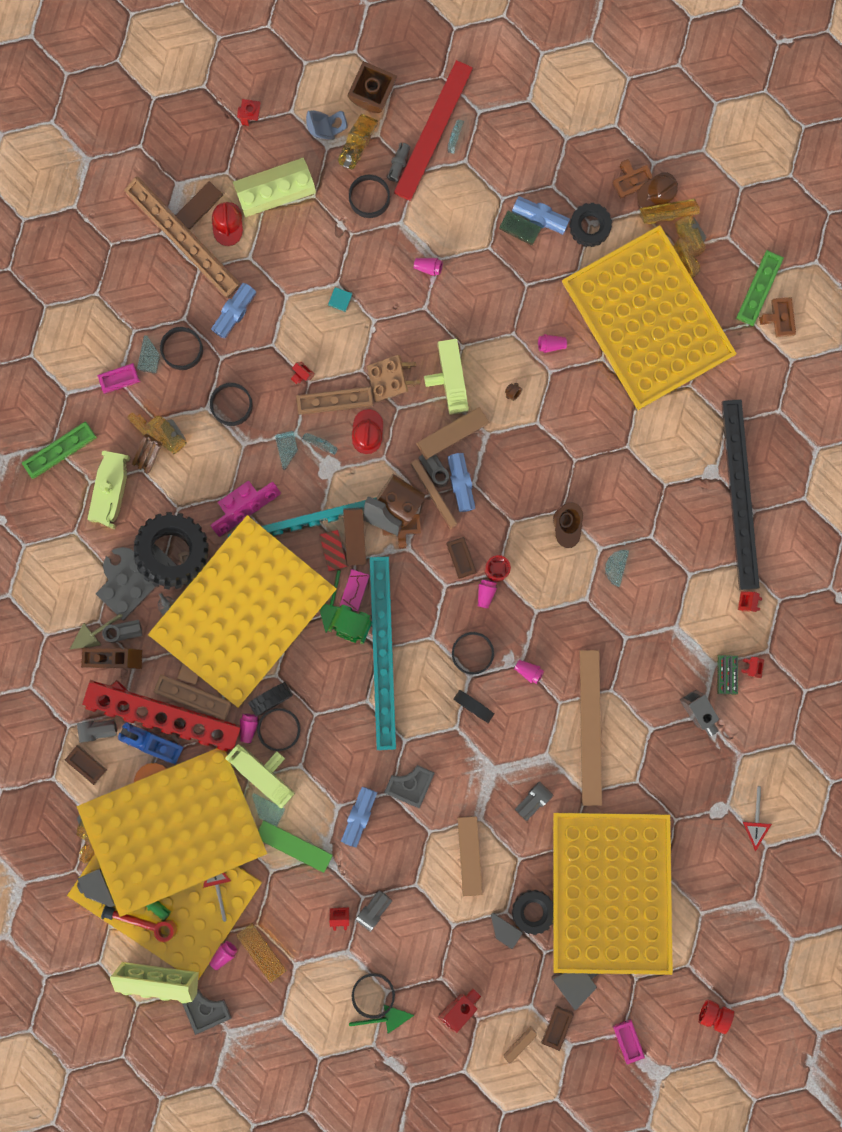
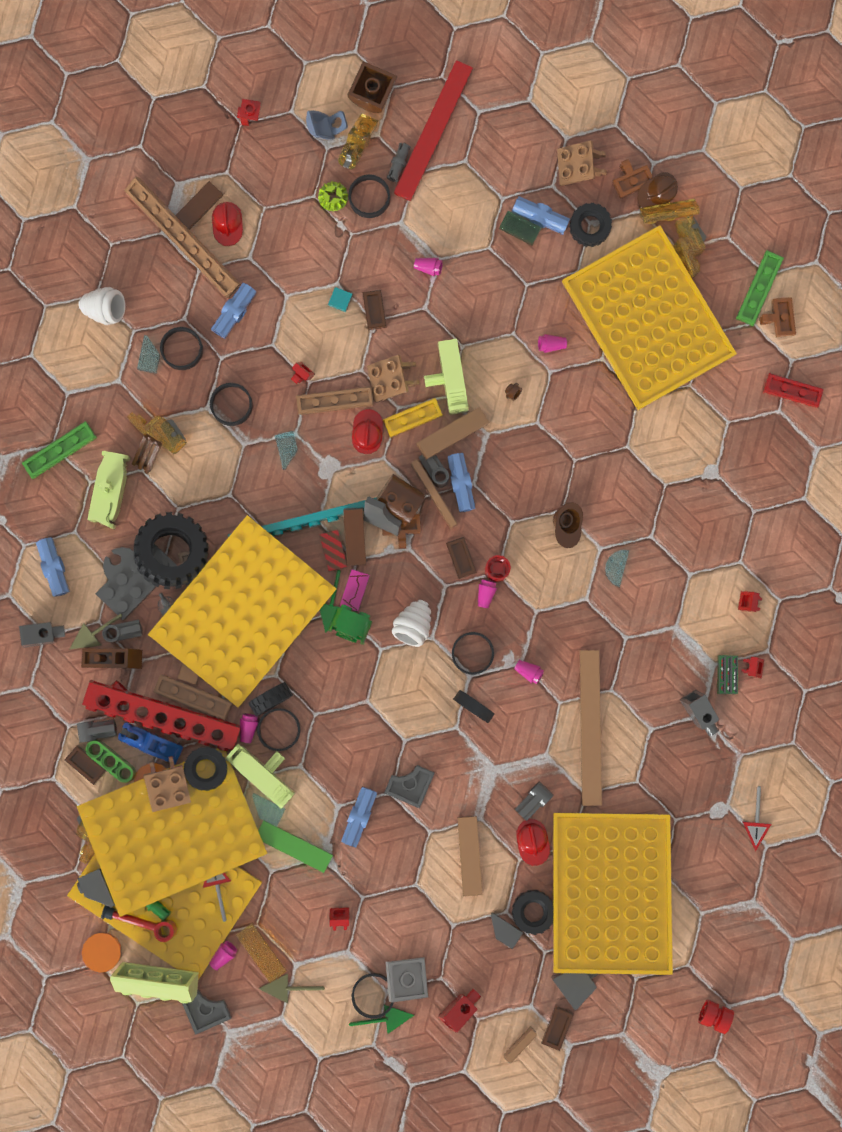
dark pink tile [97,363,140,394] -> none
dark pink bracket [210,480,281,537] -> none
yellowish green slope [233,158,316,217] -> none
clear light blue tile [302,433,338,455] -> none
dark grey piece [355,890,392,932] -> none
teal plate [370,557,396,750] -> none
clear light blue tile [447,119,464,154] -> none
dark pink tile [613,1019,645,1065] -> none
black plate [721,399,760,590] -> none
none -> dark grey torso [19,622,65,648]
none -> medium blue piece [36,537,70,597]
none -> white piece [79,287,125,325]
none -> orange tile [82,932,121,973]
none -> bright green beam [86,740,136,783]
none -> medium nougat plate [144,756,191,812]
none -> black tyre [184,747,227,791]
none -> olive piece [258,974,325,1003]
none -> lime gear [318,181,348,211]
none -> reddish brown tile [362,290,387,331]
none -> yellow tile [383,398,443,438]
none -> light grey tile [386,957,428,1002]
none -> white piece [392,600,431,647]
none -> red piece [516,819,550,866]
none -> medium nougat plate [557,141,607,186]
none -> red tile [763,373,824,408]

